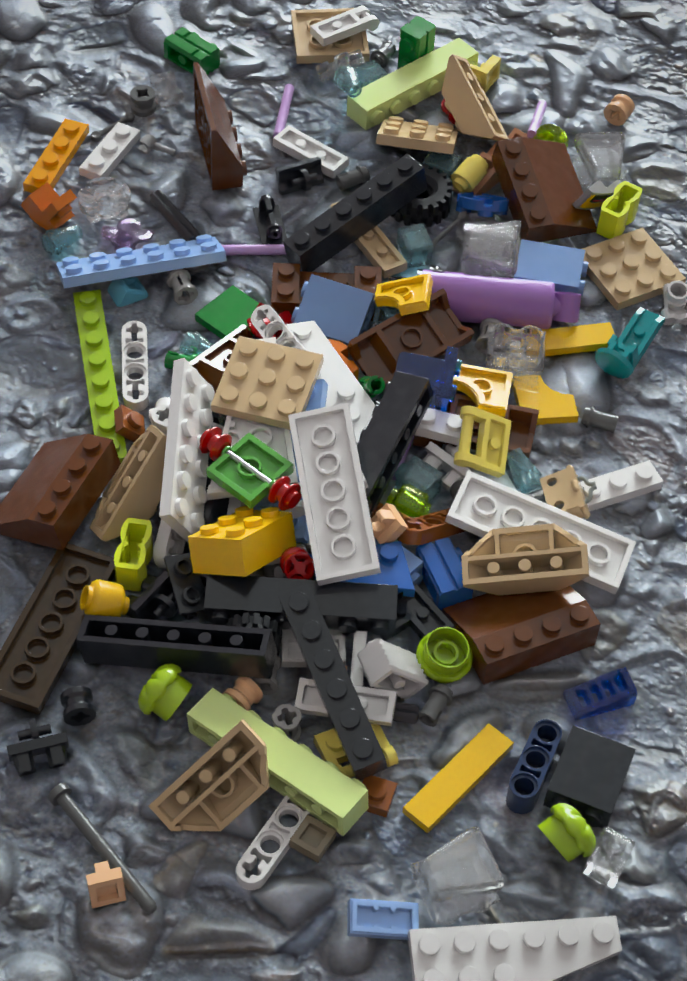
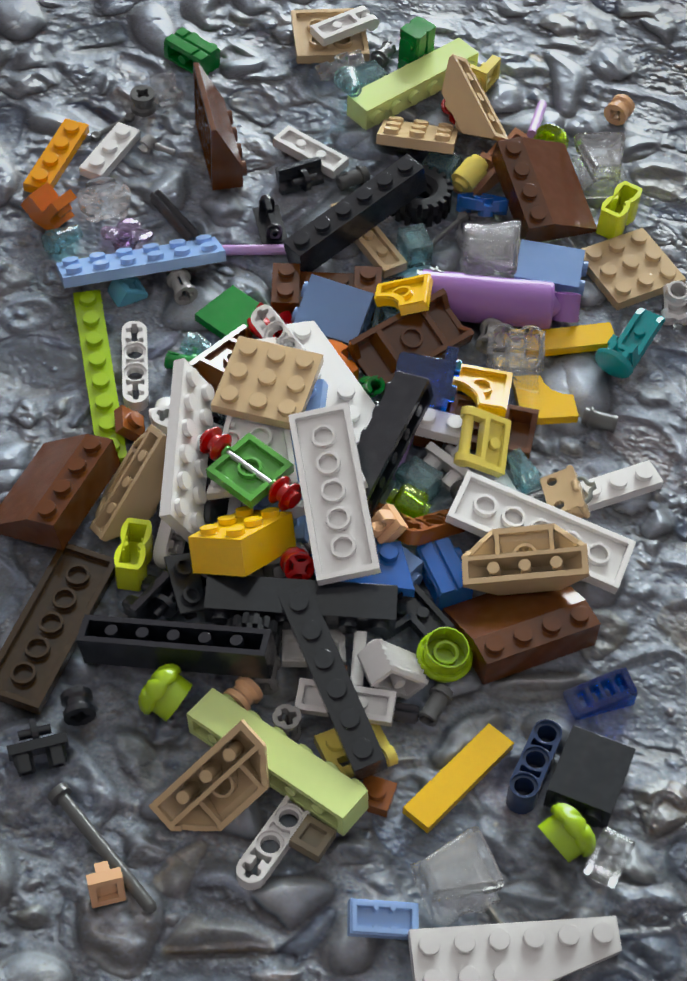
yellow head [80,579,130,617] -> none
lavender bar [273,84,294,138] -> none
light grey slope [572,179,620,210] -> none

